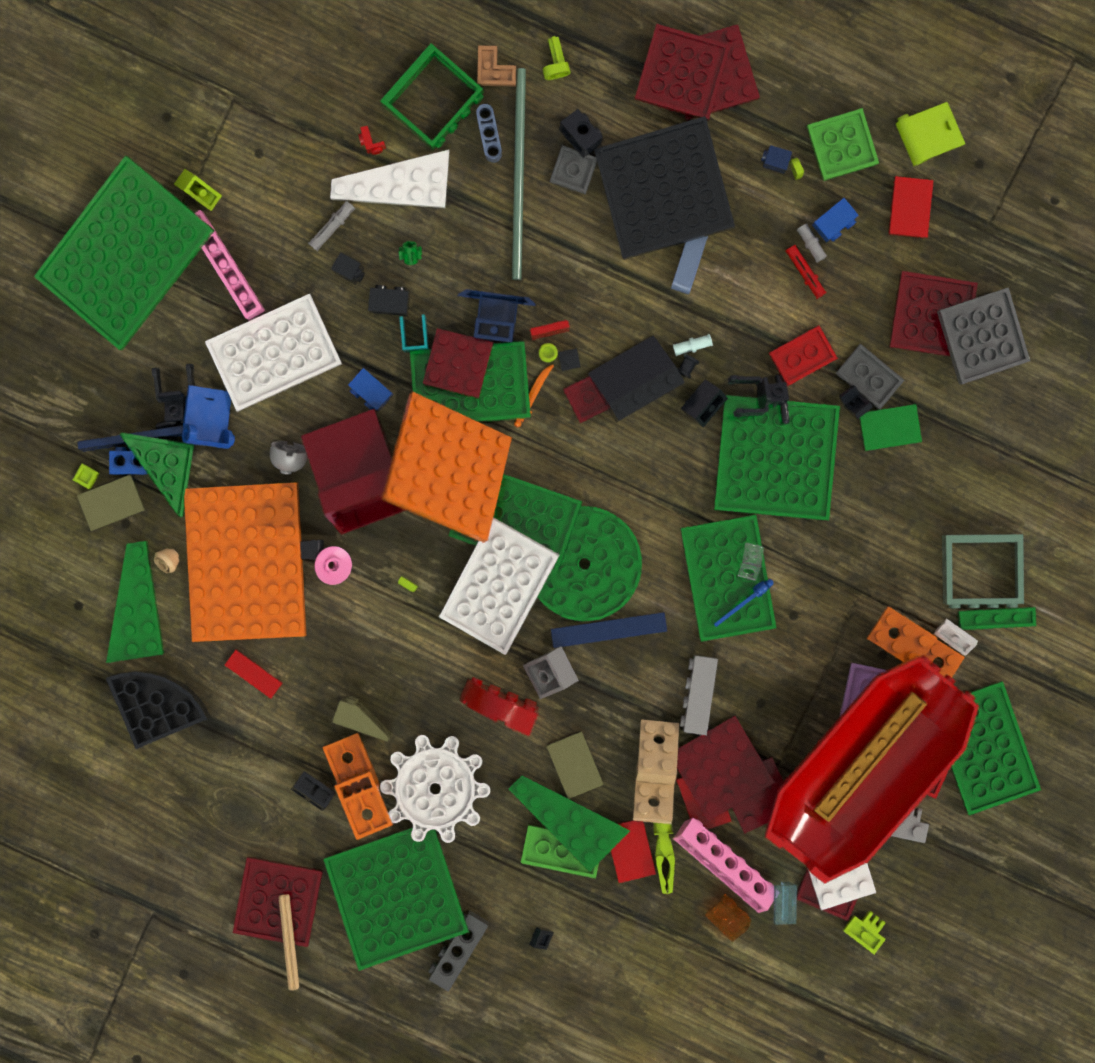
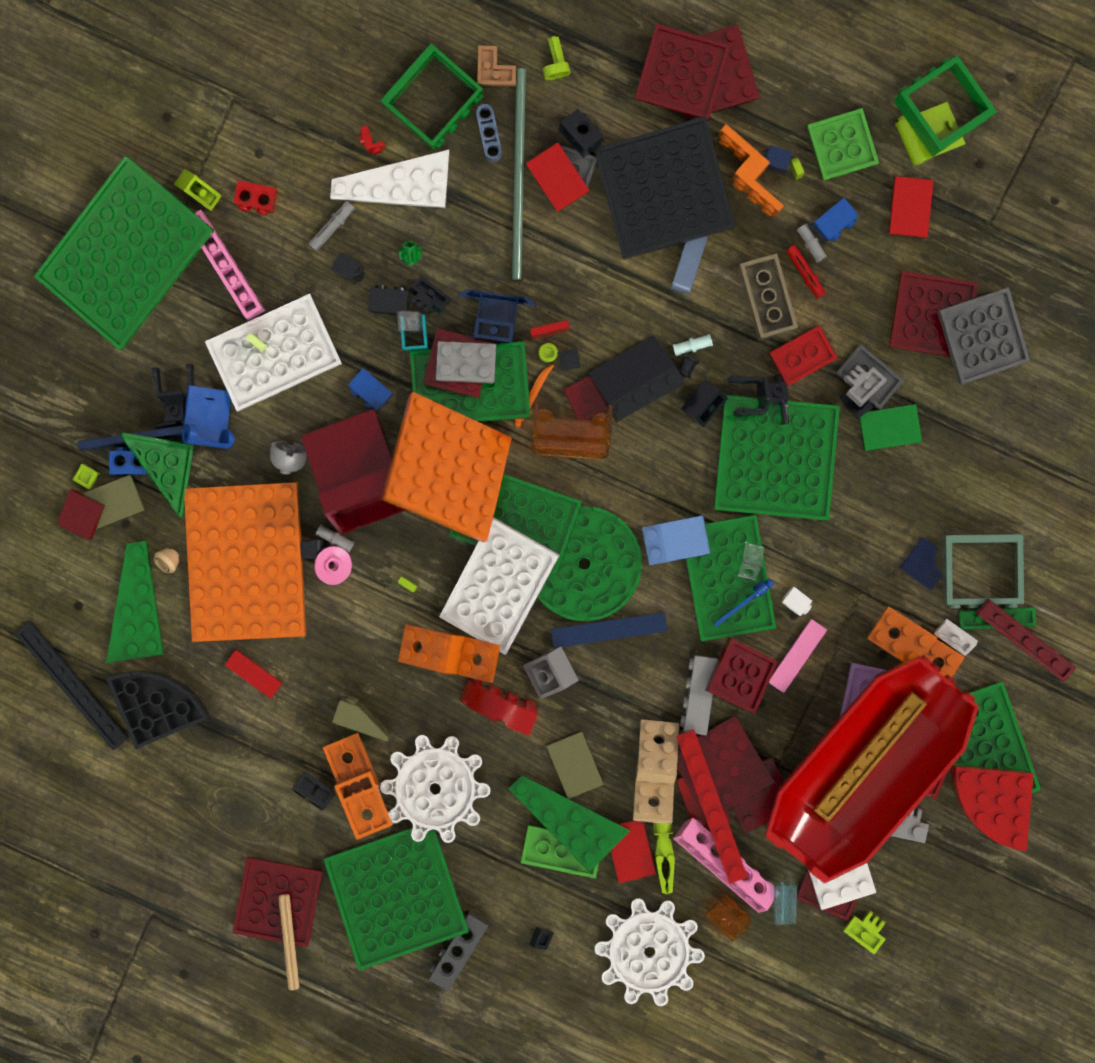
none -> black tile [15,621,129,750]
none -> dark red tile [57,489,105,540]
none -> red brick [233,180,278,216]
none -> yellowish green tile [246,333,267,352]
none -> light grey pin [315,524,355,553]
none -> clear bracket [397,311,423,334]
none -> orange bracket [398,624,501,683]
none -> black hinge [409,276,451,315]
none -> light grey plate [436,341,496,384]
none -> red tile [526,143,589,213]
none -> clear orange windscreen [532,400,613,459]
none -> white plate [595,898,705,1006]
none -> medium blue slope [642,516,710,565]
none -> red plate [676,730,748,884]
none -> dark red plate [705,638,778,714]
none -> orange bracket [718,124,784,218]
none -> dark tan brick [738,253,798,341]
none -> bright pink tile [769,619,827,693]
none -> white brick [780,586,812,616]
none -> light grey hinge [843,365,887,407]
none -> green window [893,55,997,157]
none -> clear blue tile [900,537,943,591]
none -> red brick [951,764,1034,851]
none -> dark red tile [976,598,1076,682]

